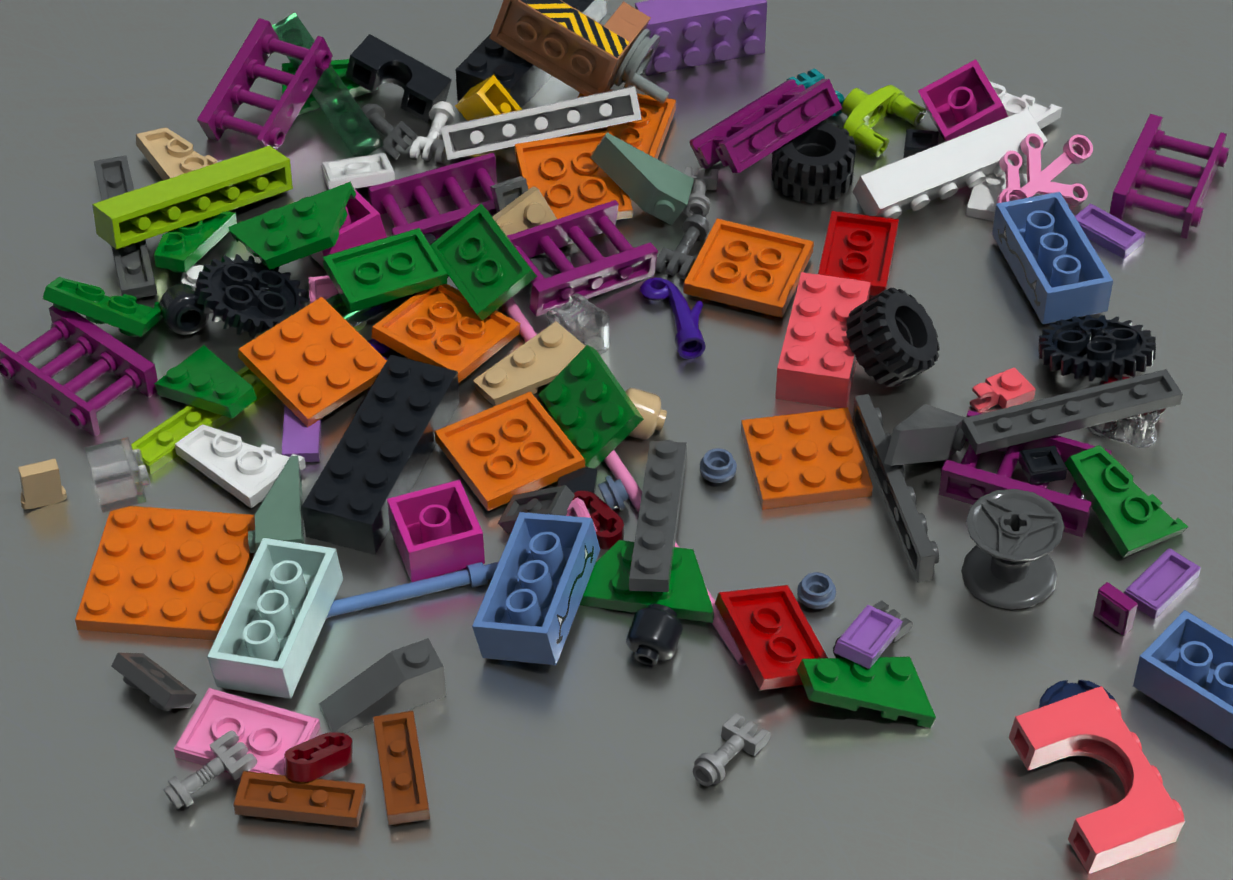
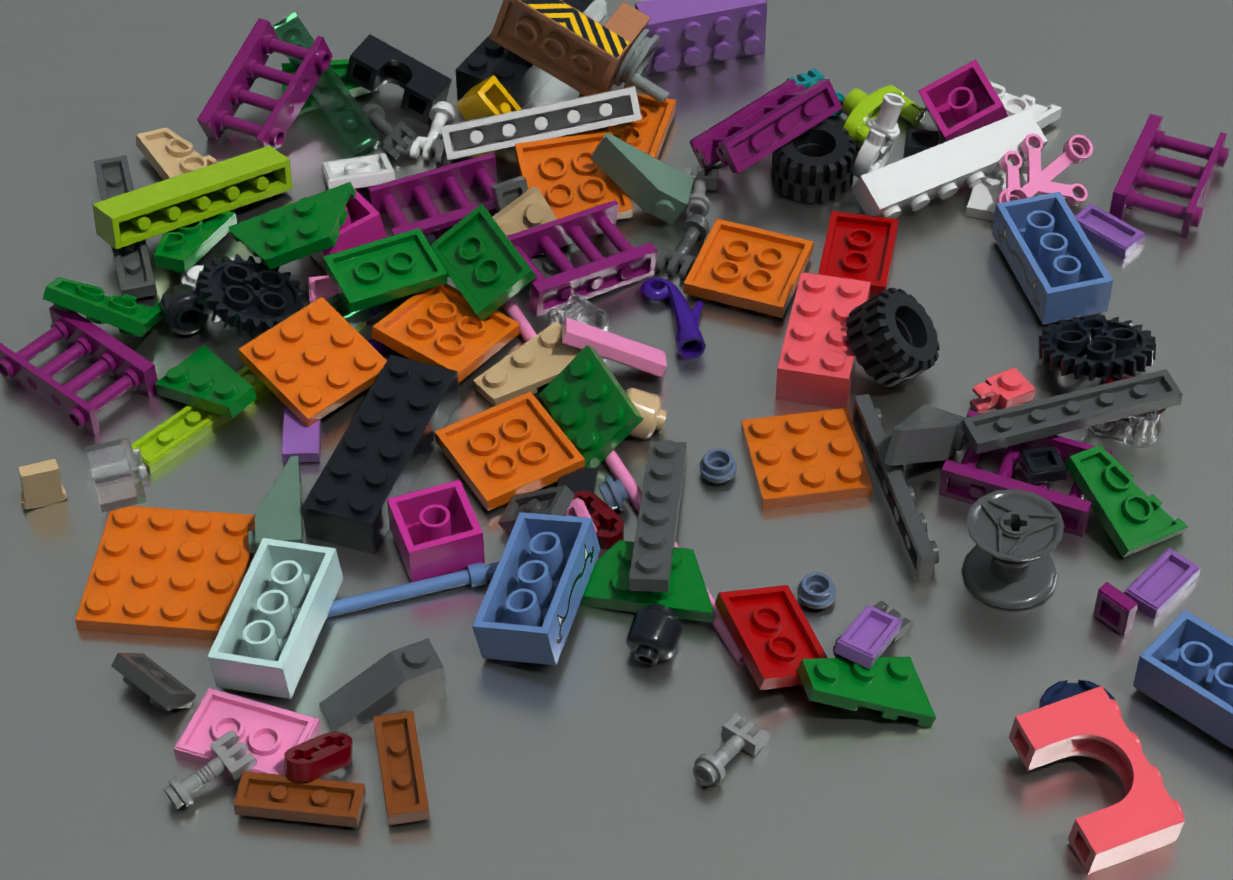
white wing [175,424,306,508] -> none
none -> bright pink tile [562,317,667,377]
none -> white pin [853,93,905,178]

